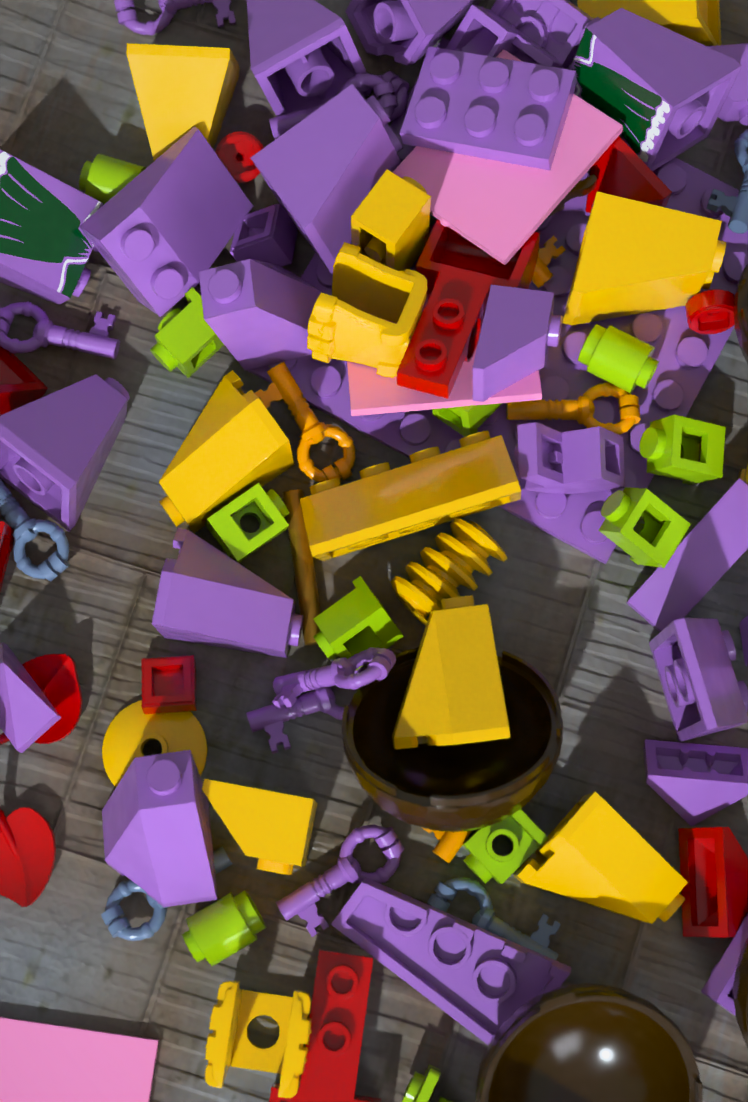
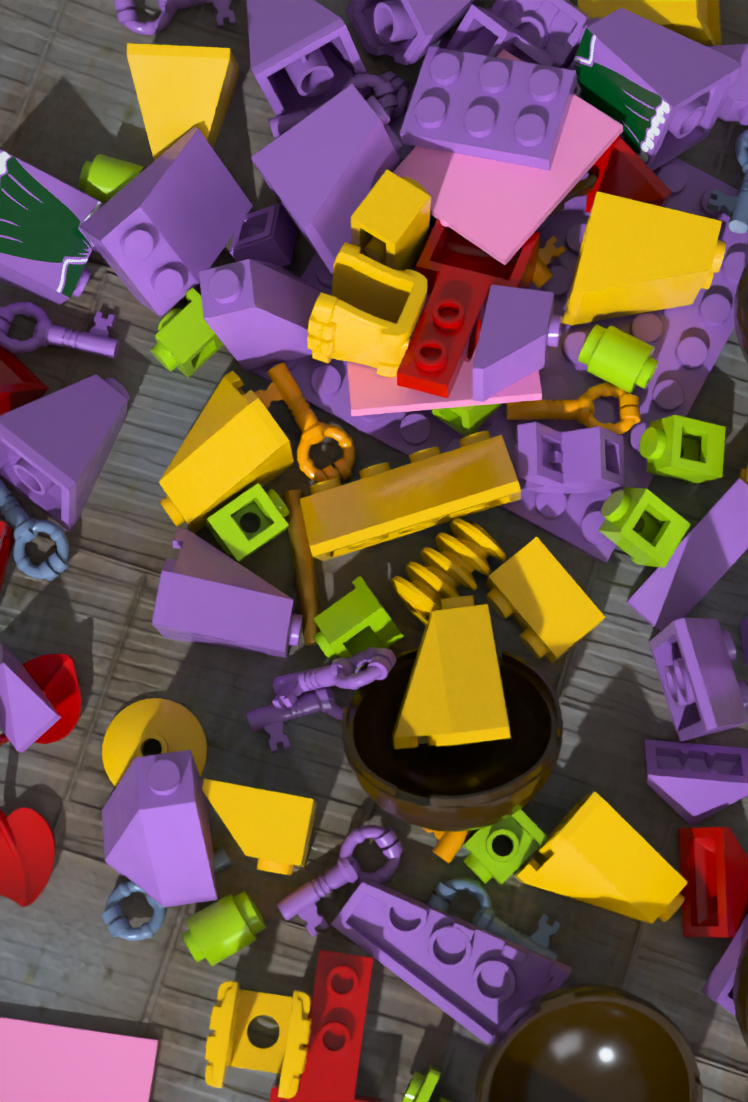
red tile [141,655,197,714] -> none
red tile [215,131,263,183] -> none
red tile [685,289,735,334] -> none
none -> yellow brick [485,537,606,663]

